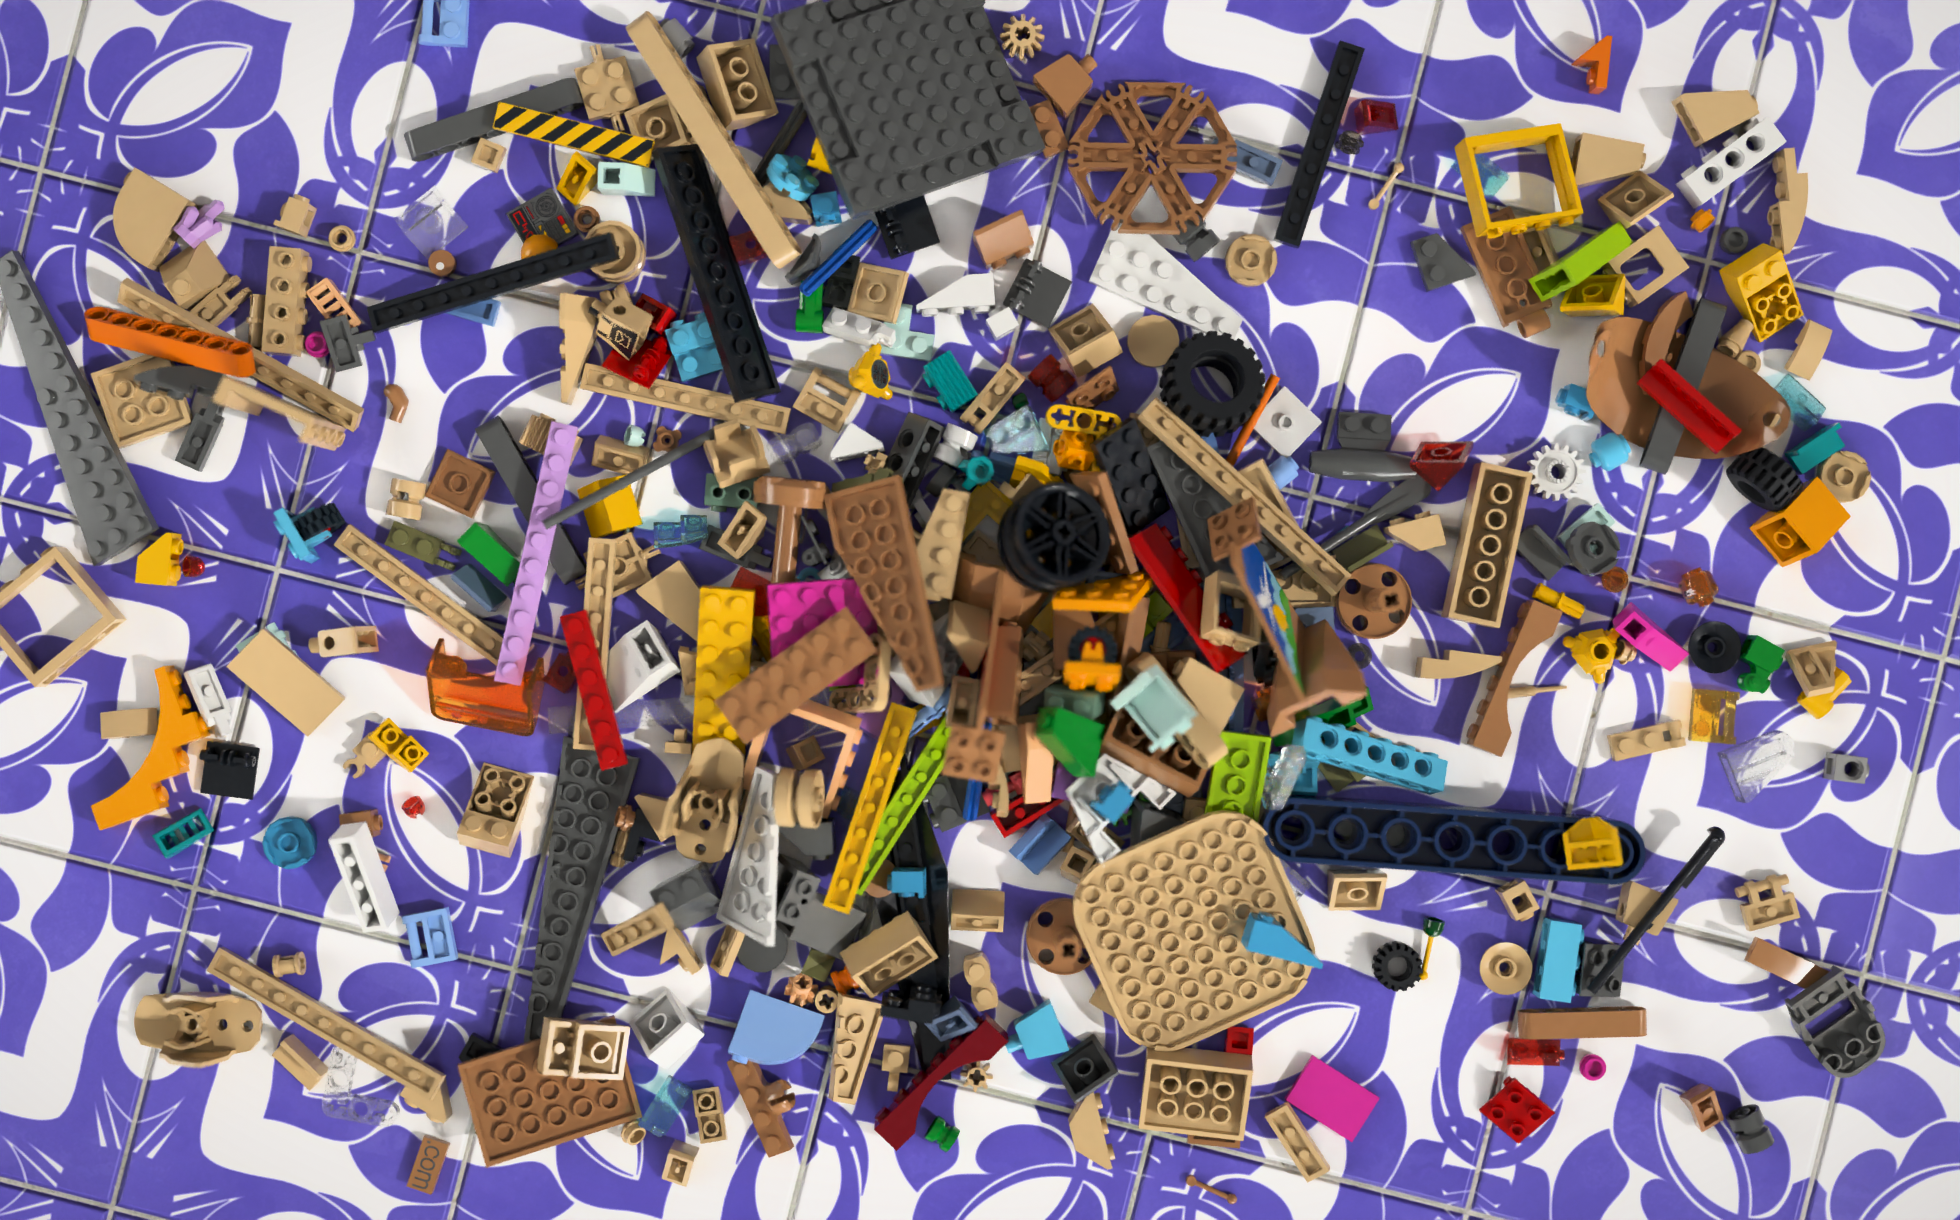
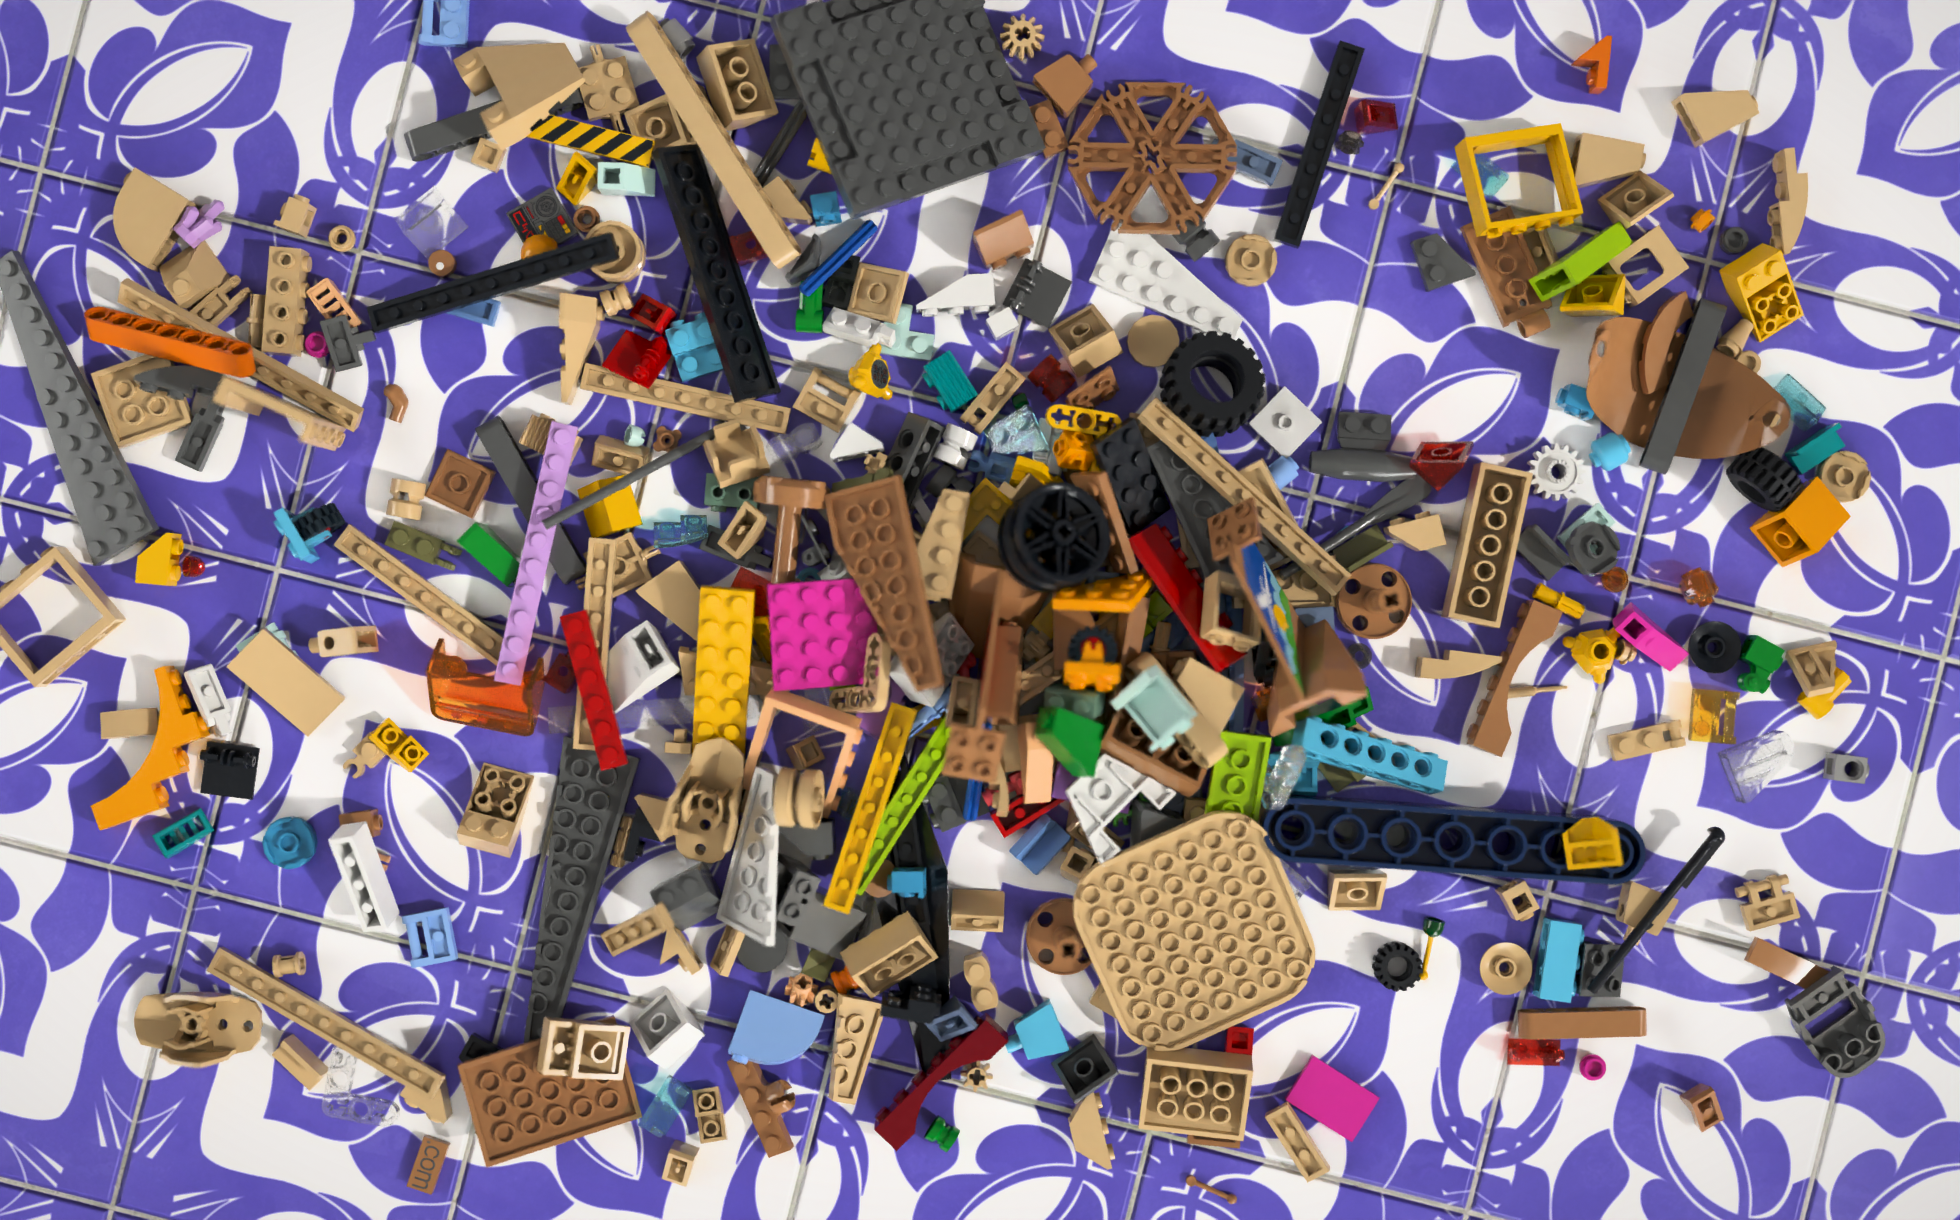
clear red hinge [401,796,425,819] -> none
sand blue slope [450,564,507,612] -> none
tan torso [588,297,653,360] -> none
medium nougat plate [614,805,635,831] -> none
tan plate [621,1120,646,1145] -> none
medium nougat plate [714,607,878,745] -> none
medium azure plate [767,154,819,201] -> none
black hinge [874,195,940,260] -> none
tan plate [881,1043,910,1092] -> none
tan slope [947,600,990,673] -> none
teal rock [957,456,994,491] -> none
dark azure brick [1089,780,1135,823] -> none
orange bar [1226,374,1280,467] -> none
dark azure slope [1241,911,1323,969] -> none
red hinge [1479,1076,1555,1144] -> none
red fence [1636,358,1742,454] -> none
white brick [1676,117,1787,209] -> none
dark grey wheel [1726,1104,1774,1154] -> none
tan slope [1784,319,1833,381] -> none
none -> tan wedge [453,43,585,150]

